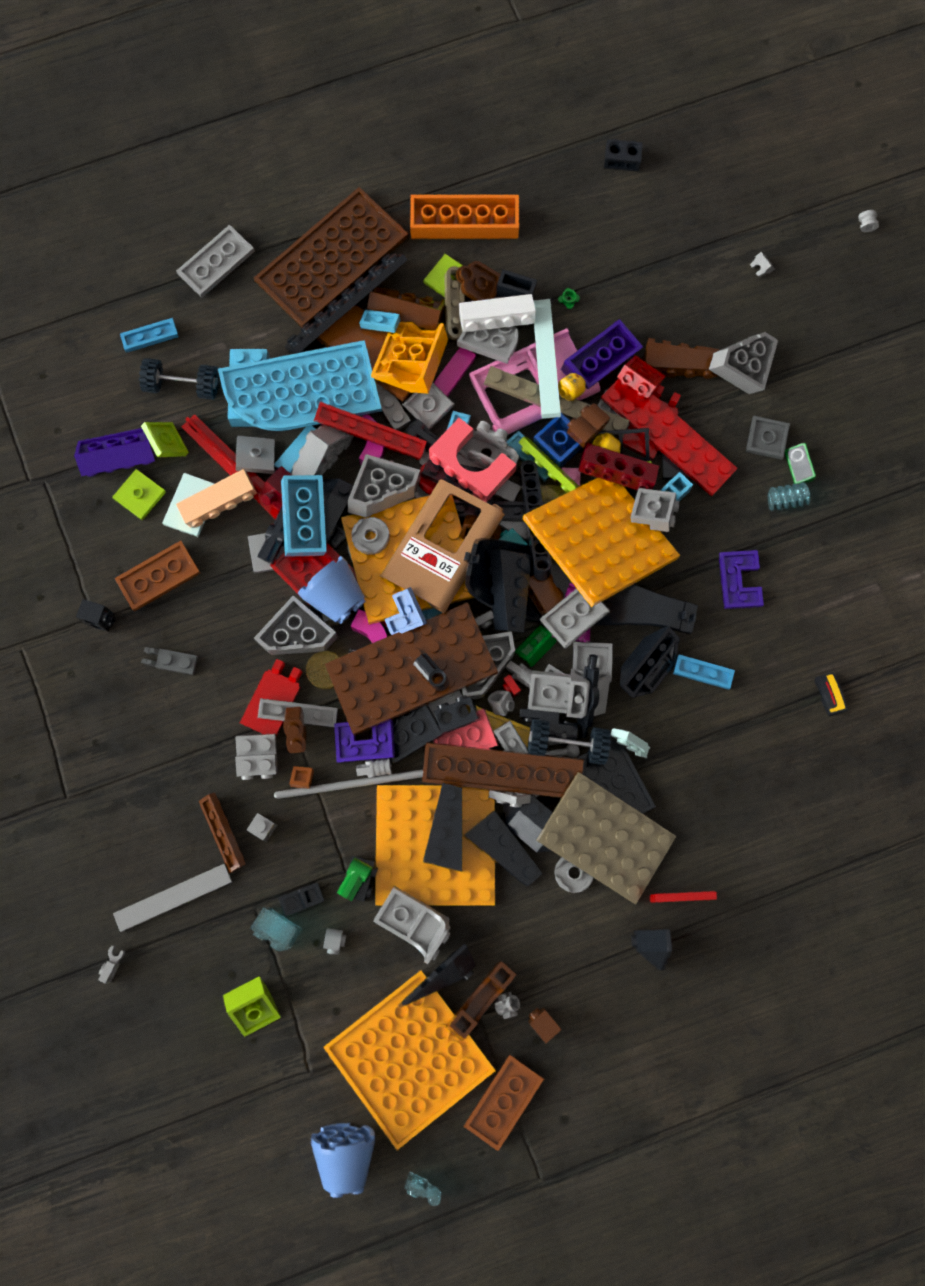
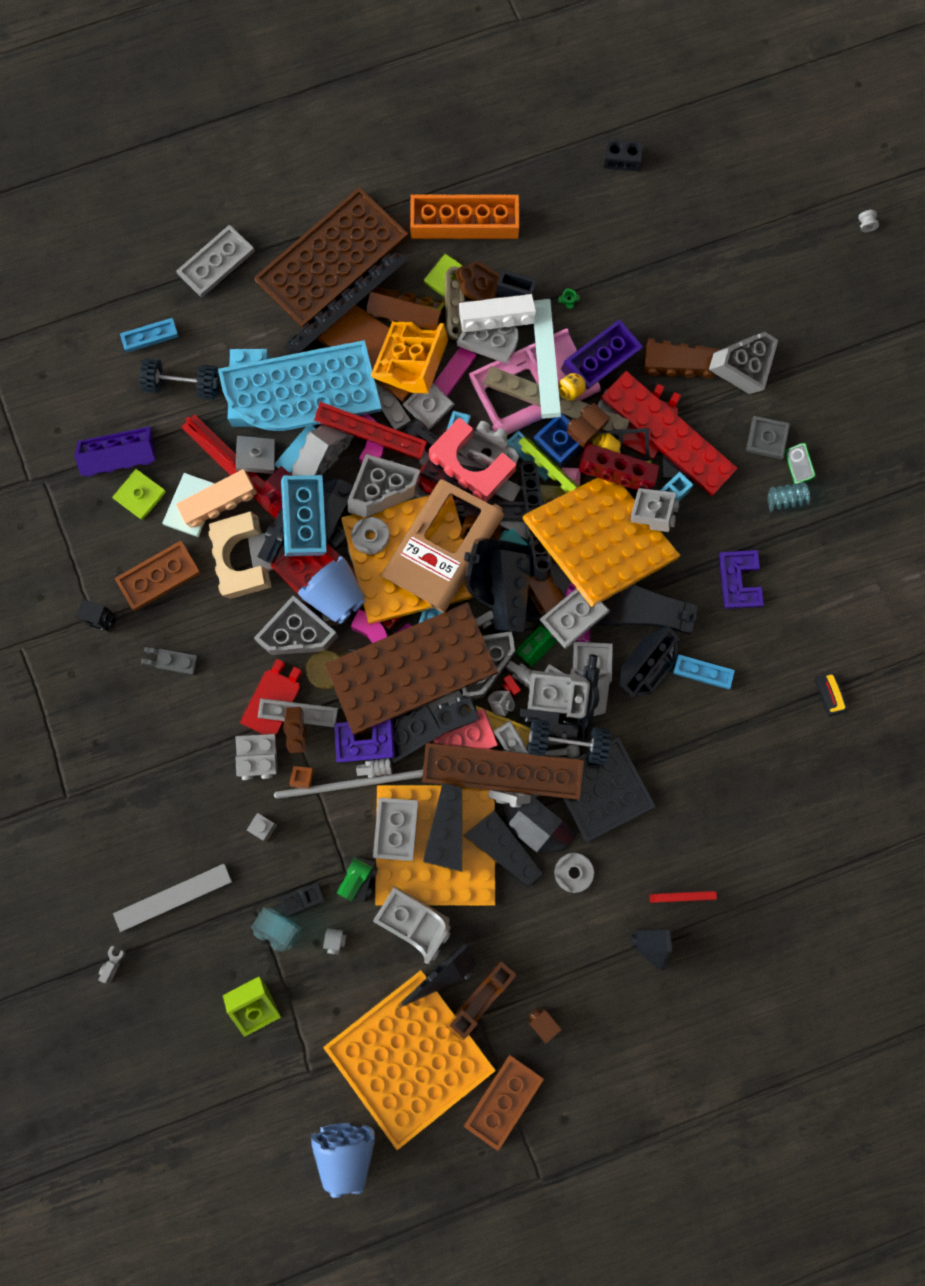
lime plate [141,422,189,457] -> none
reddish brown plate [199,792,246,873] -> none
medium azure plate [359,310,400,333] -> none
plate [384,587,427,635] -> none
clear light blue plate [404,1172,441,1206] -> none
black piece [413,653,449,691] -> none
light grey gear [495,992,520,1019] -> none
dark tan plate [536,772,676,904] -> none
light aqua hinge [611,728,650,758] -> none
red plate [617,355,666,398] -> none
light grey tile [750,252,775,277] -> none
none -> tan arch [209,512,271,599]
none -> light grey plate [373,798,418,861]

